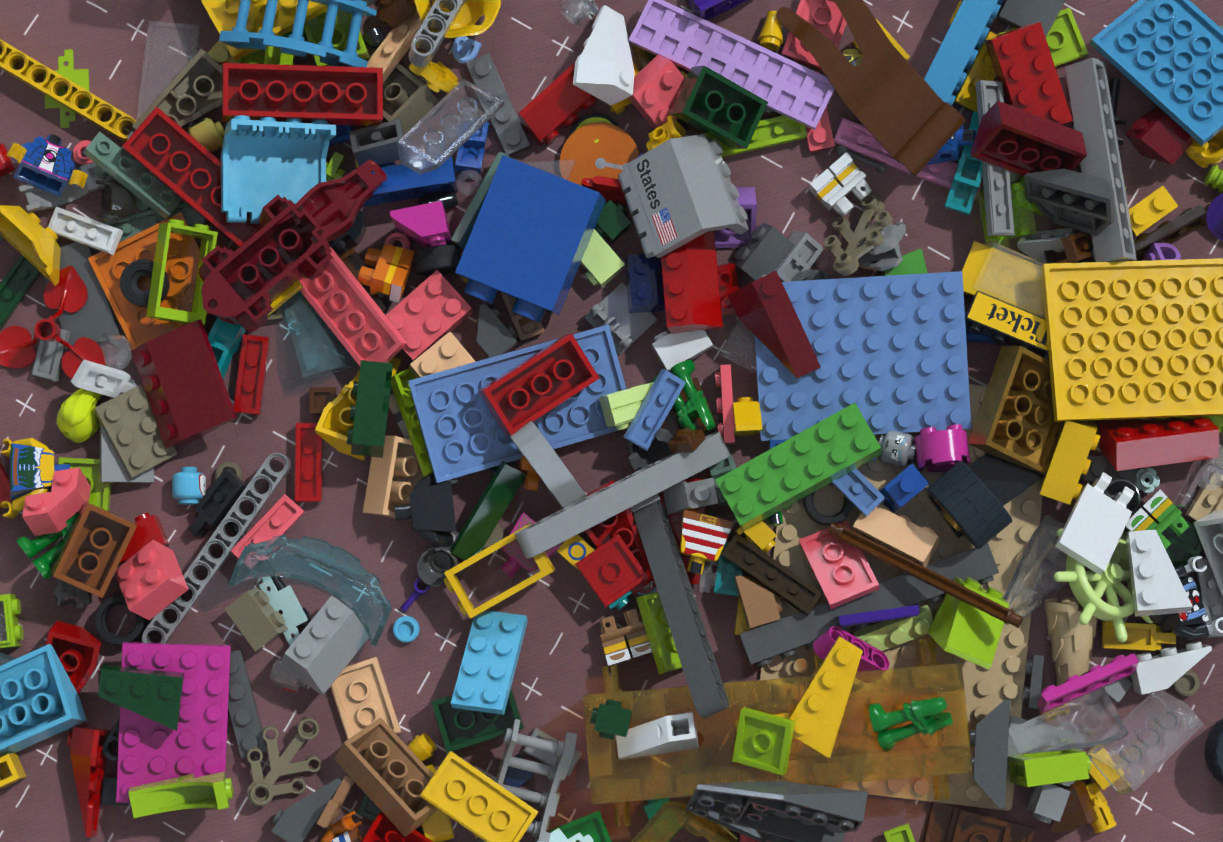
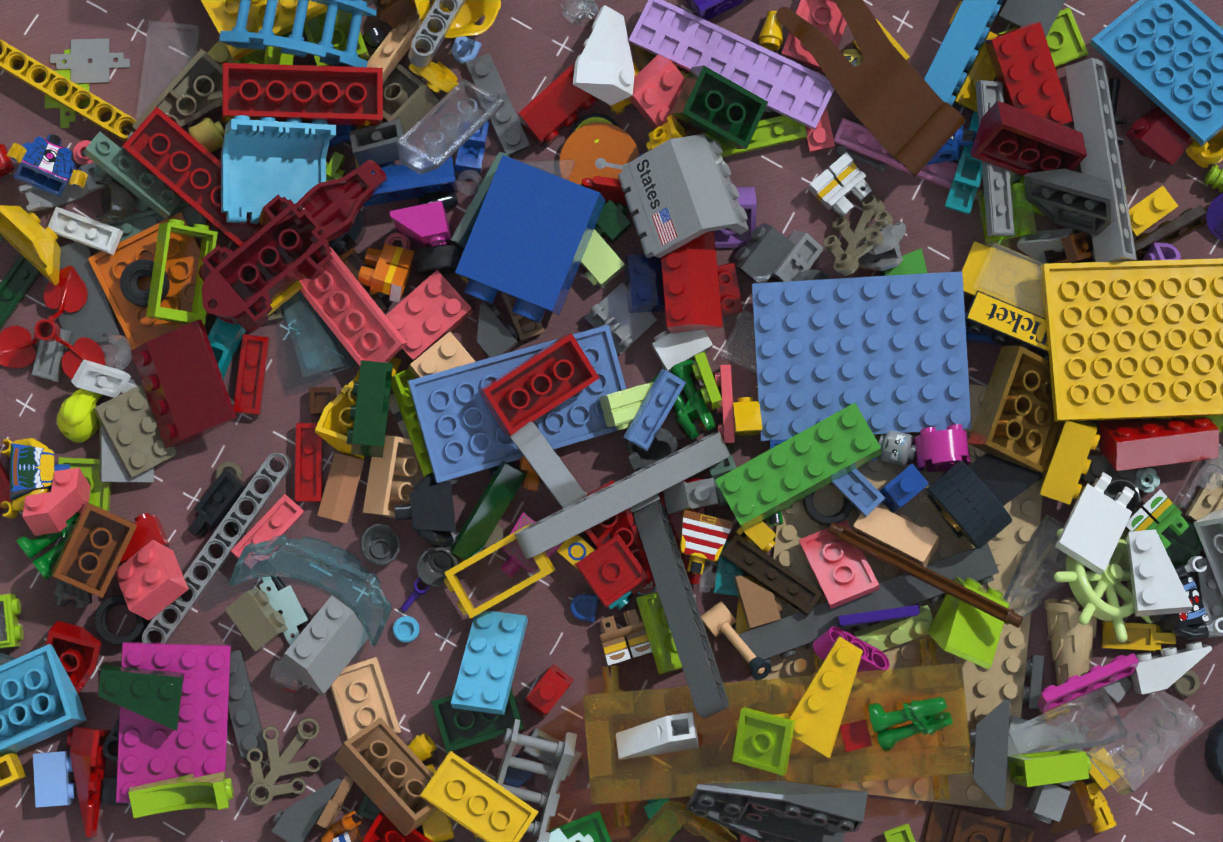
medium azure head [172,467,206,505] -> none
dark green brick [590,699,633,740] -> none
reddish brown plate [668,428,705,453] -> none
dark red wedge [727,271,821,379] -> none
none -> light blue brick [33,751,77,807]
none -> light grey piece [50,38,130,83]
none -> nougat piece [317,453,365,524]
none -> dark grey hair [360,524,400,566]
none -> red torso [523,664,574,720]
none -> blue tile [570,594,598,622]
none -> lime wing [691,352,722,410]
none -> light nougat piece [701,601,771,680]
none -> red tile [839,719,872,753]

